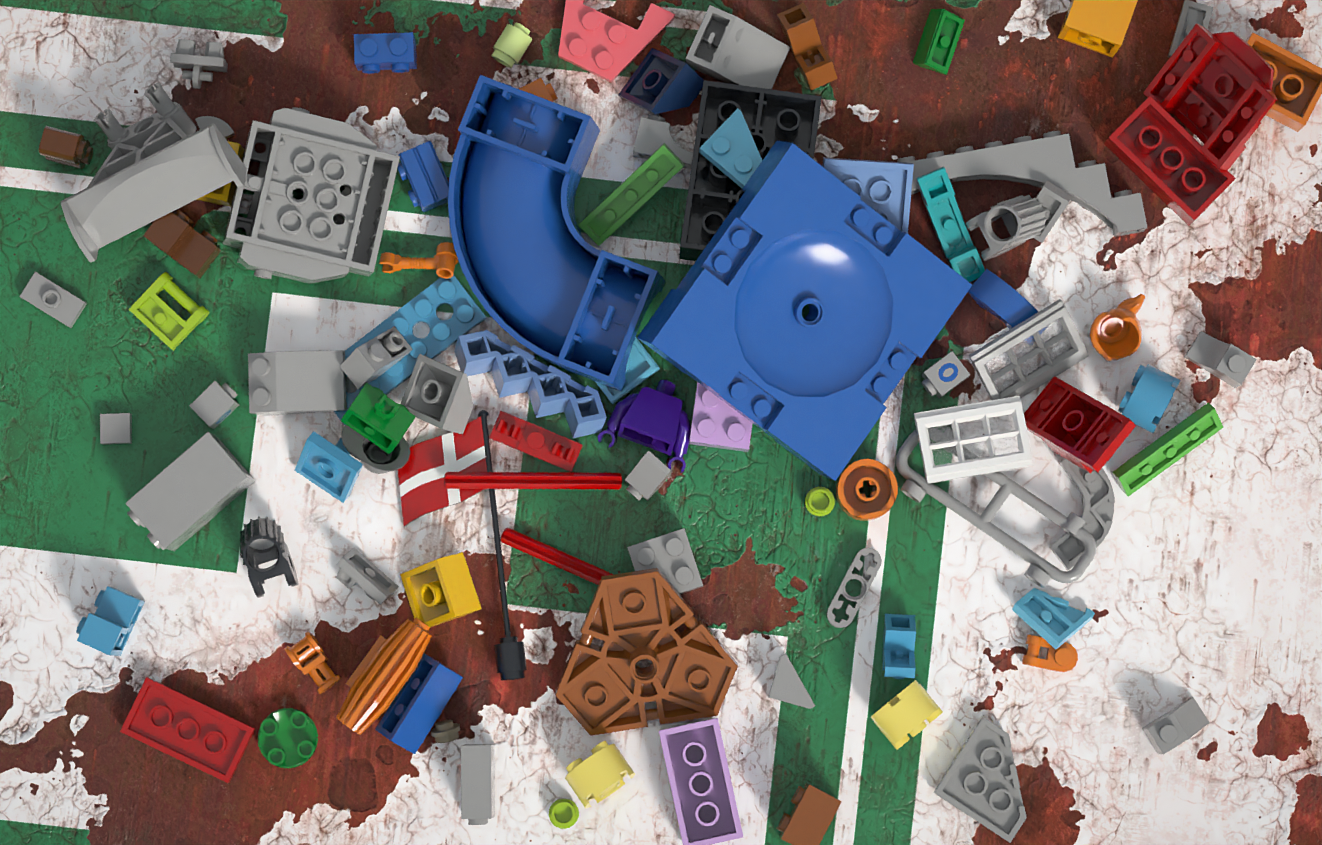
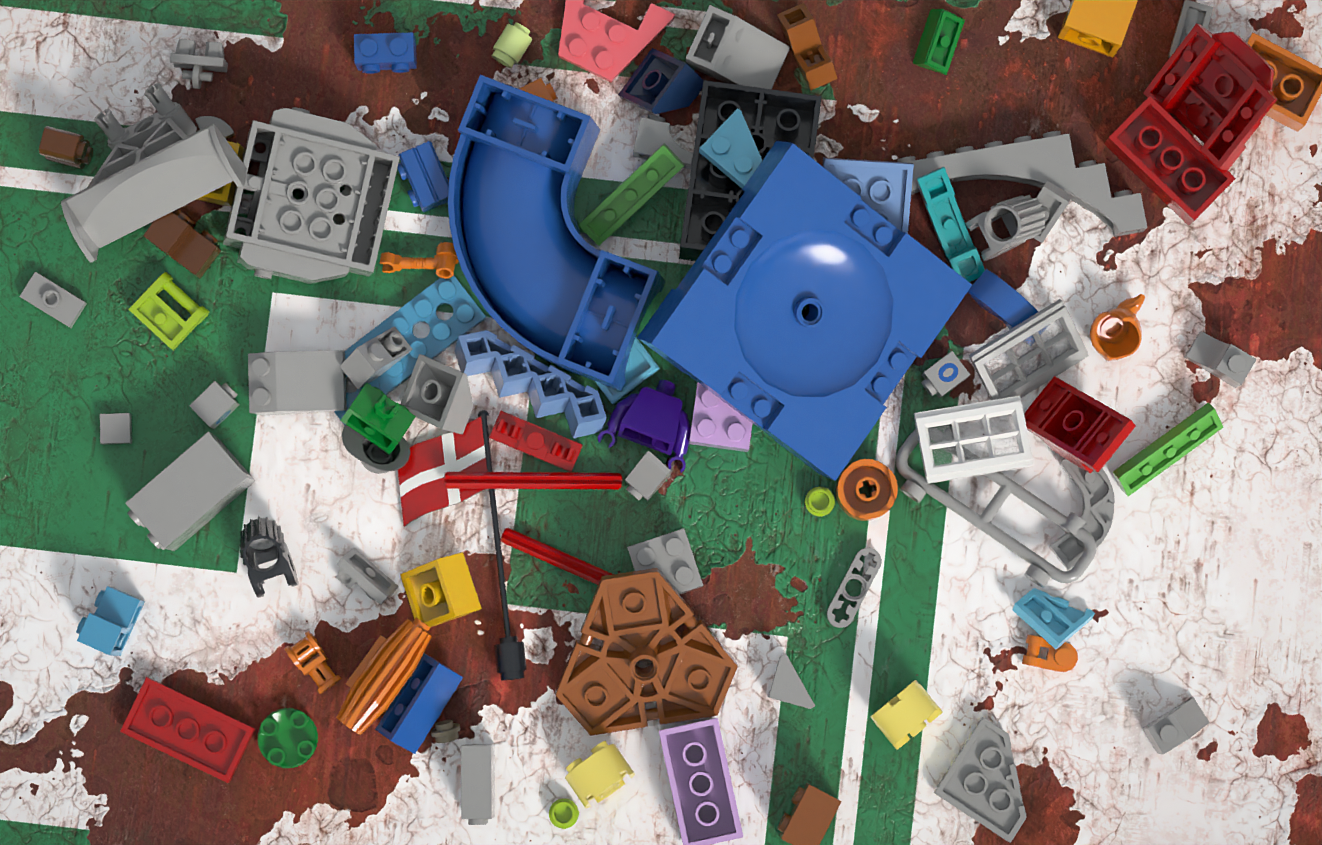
dark azure tile [294,431,363,503] -> none
dark azure brick [882,614,916,679] -> none
dark azure brick [1118,364,1181,433] -> none

